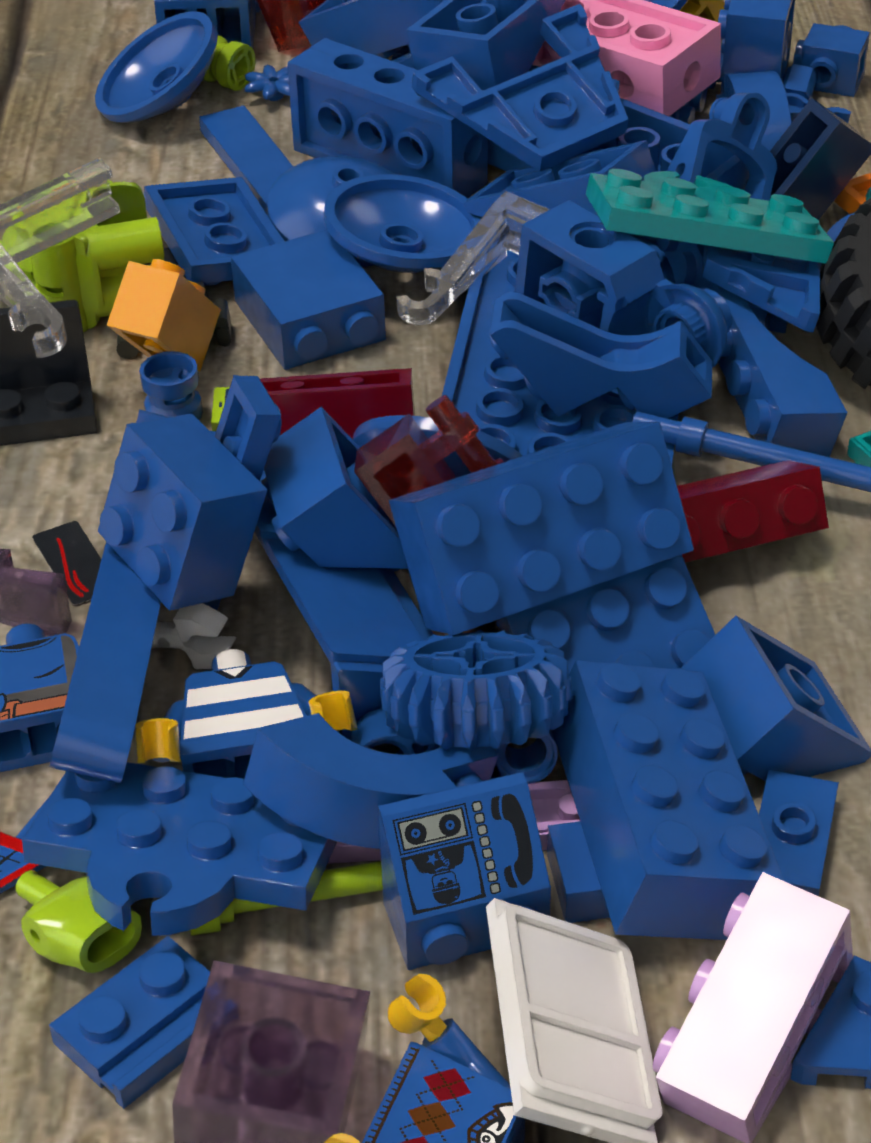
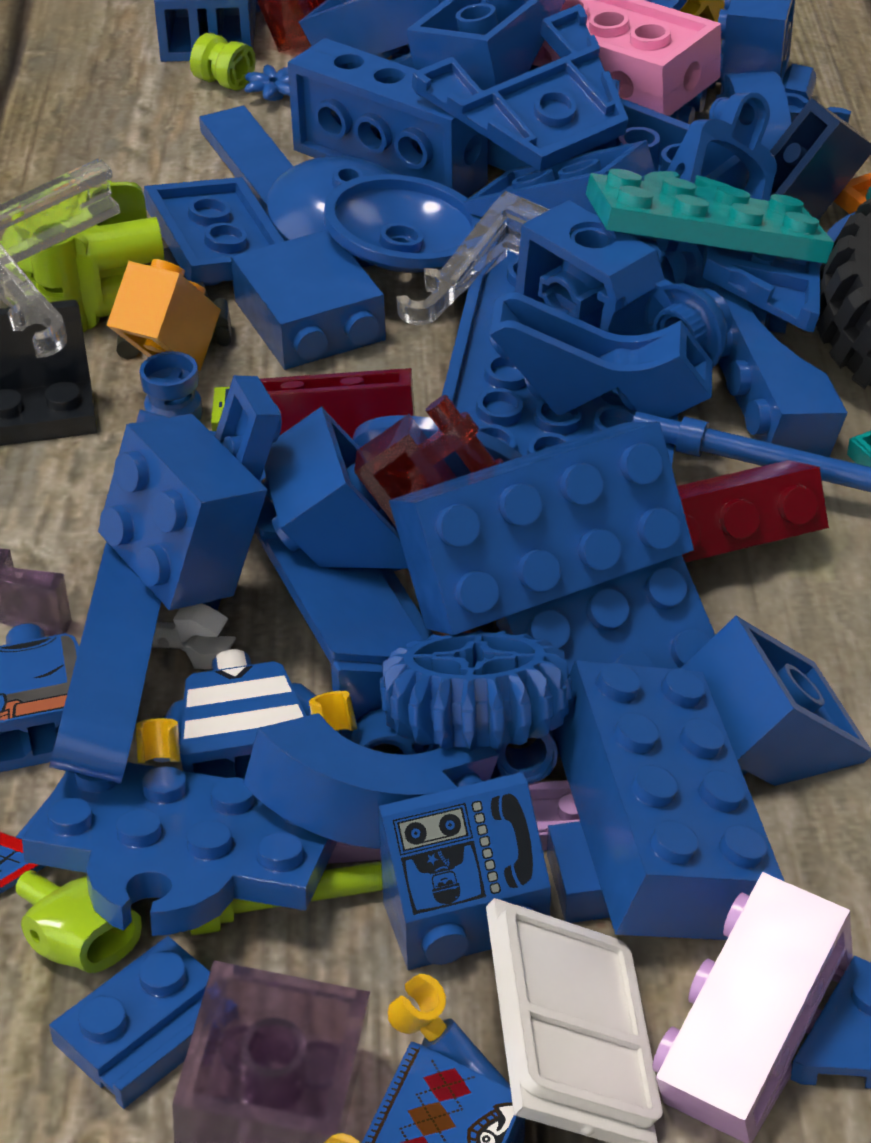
black sticker [32,521,101,605] -> none
blue dish [95,11,218,123] -> none
blue plate [759,770,839,896] -> none
blue brick [793,23,870,97] -> none

